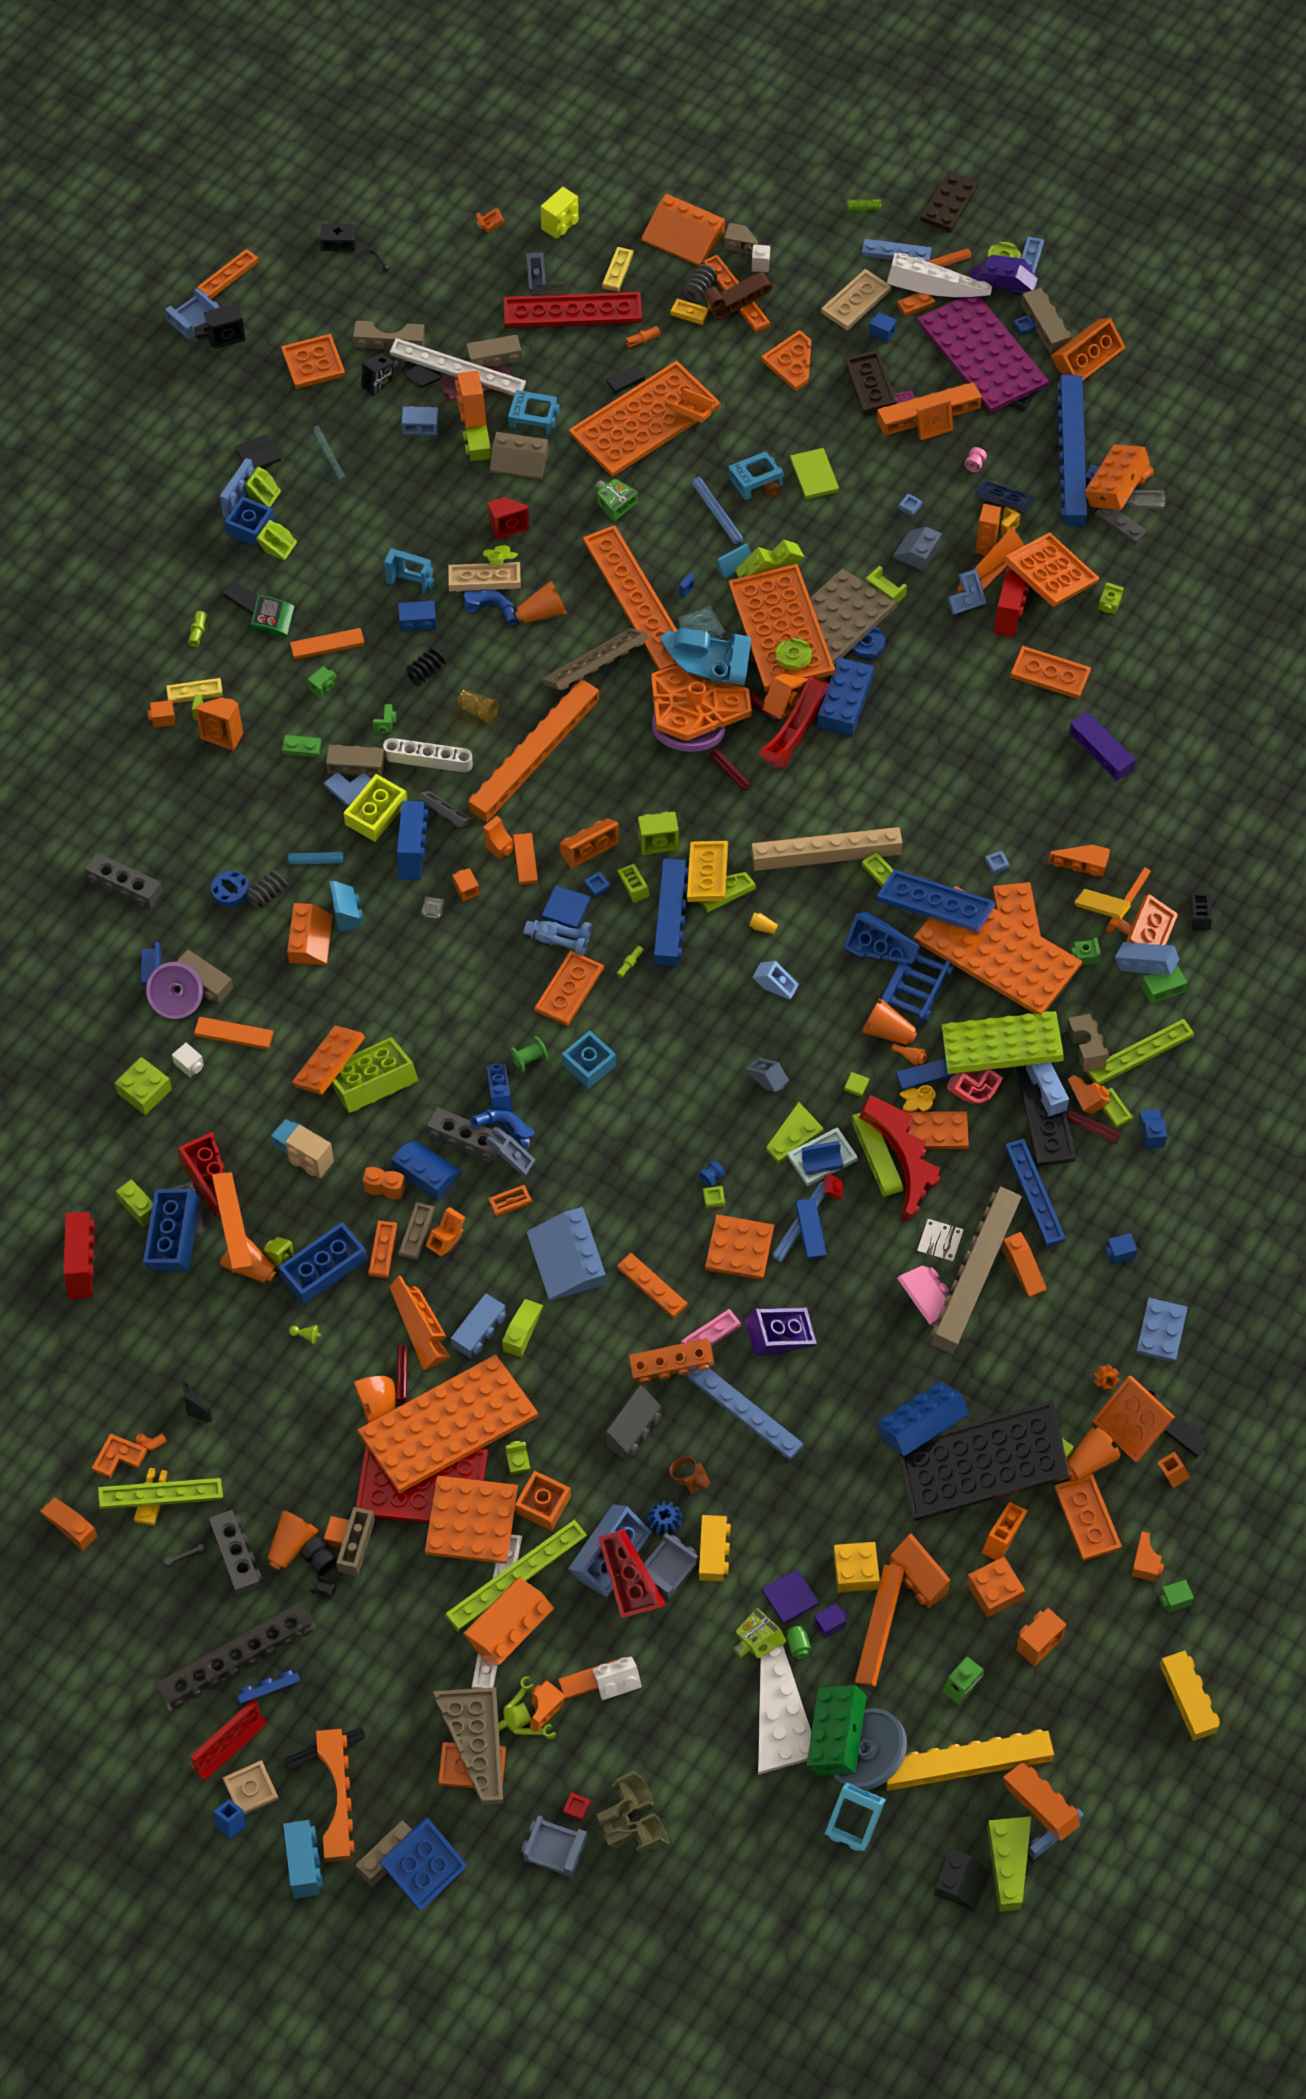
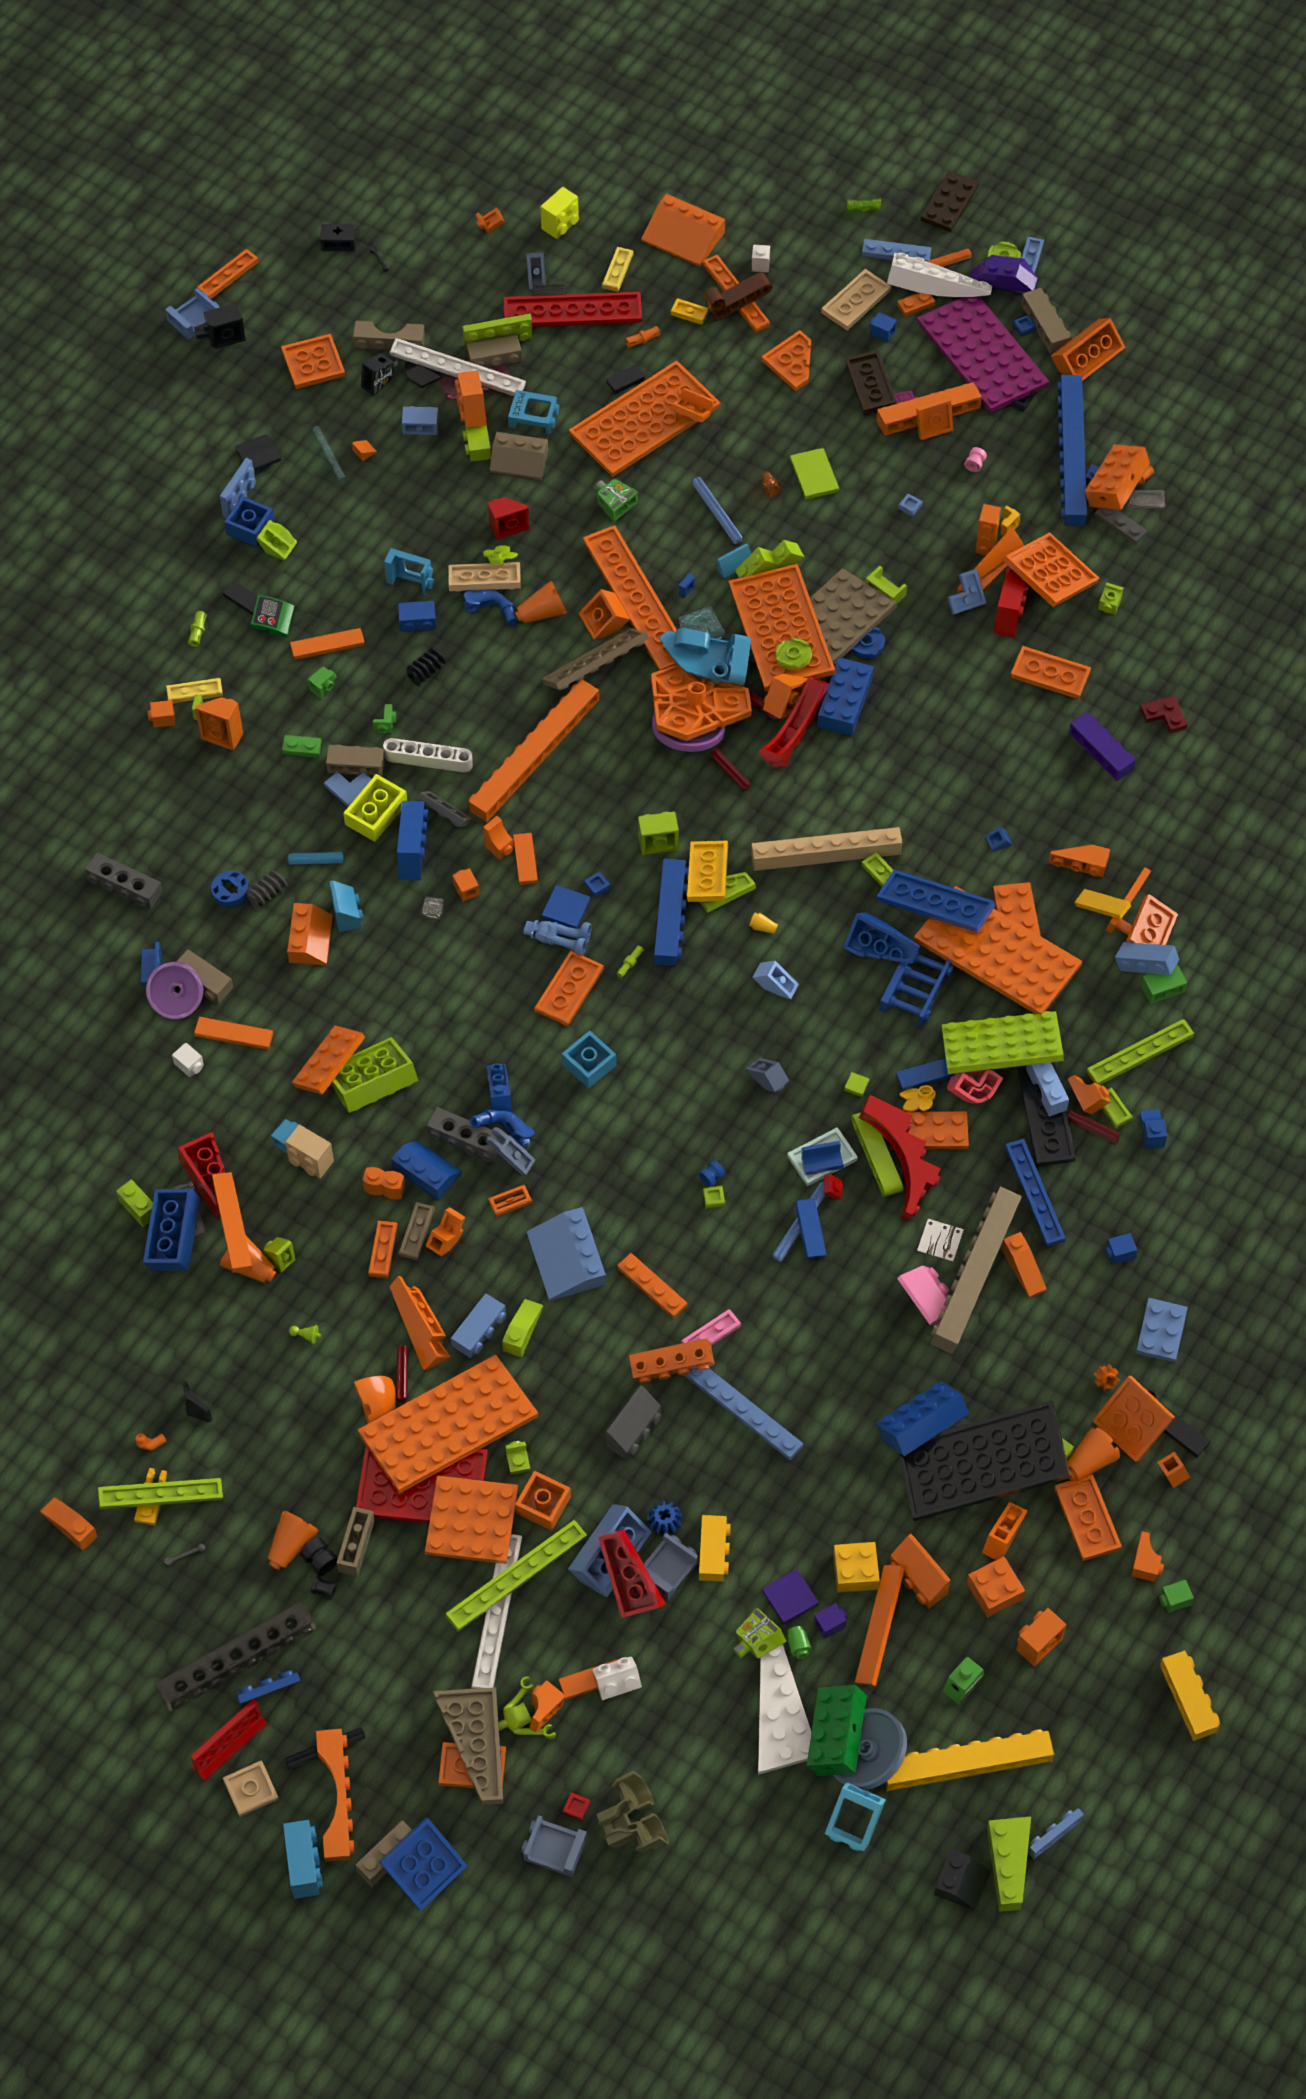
red wedge [64,1212,95,1299] -> none
orange plate [92,1433,147,1479] -> none
lime brick [115,1057,172,1115] -> none
dark grey brick [209,1510,262,1597] -> none
blue brick [213,1799,246,1839] -> none
lime slope [244,467,281,507] -> none
blue brick [278,1222,367,1304] -> none
orange panel [324,1516,349,1550] -> none
clear yellow plant [457,689,499,723] -> none
orange slope [463,1577,554,1665] -> none
bright green hose [510,1036,548,1072] -> none
orange slope [559,818,619,869] -> none
lime slope [617,864,650,903] -> none
dark orange piece [670,1457,711,1494] -> none
dark grey piece [683,264,717,303] -> none
orange plate [705,1214,774,1280] -> none
dark tan slope [724,223,758,254] -> none
dark azure window [728,451,784,500] -> none
dark purple slope [745,1308,817,1356] -> none
lime wing [766,1102,824,1164] -> none
orange cone [862,999,917,1045] -> none
orange cone [892,1044,927,1066] -> none
sand blue slope [893,527,942,572] -> none
dark blue tile [975,481,1035,513] -> none
medium blue tile [985,851,1010,875] -> none
orange brick [1003,1762,1080,1841] -> none
dark tan arch [1068,1014,1109,1072] -> none
bright green brick [1071,938,1100,965] -> none
black slope [1191,894,1212,930] -> none
none -> orange slope [352,440,377,461]
none -> lime plate [463,314,532,350]
none -> orange slope [579,589,630,640]
none -> blue slope [985,826,1013,852]
none -> dark red plate [1140,696,1188,733]

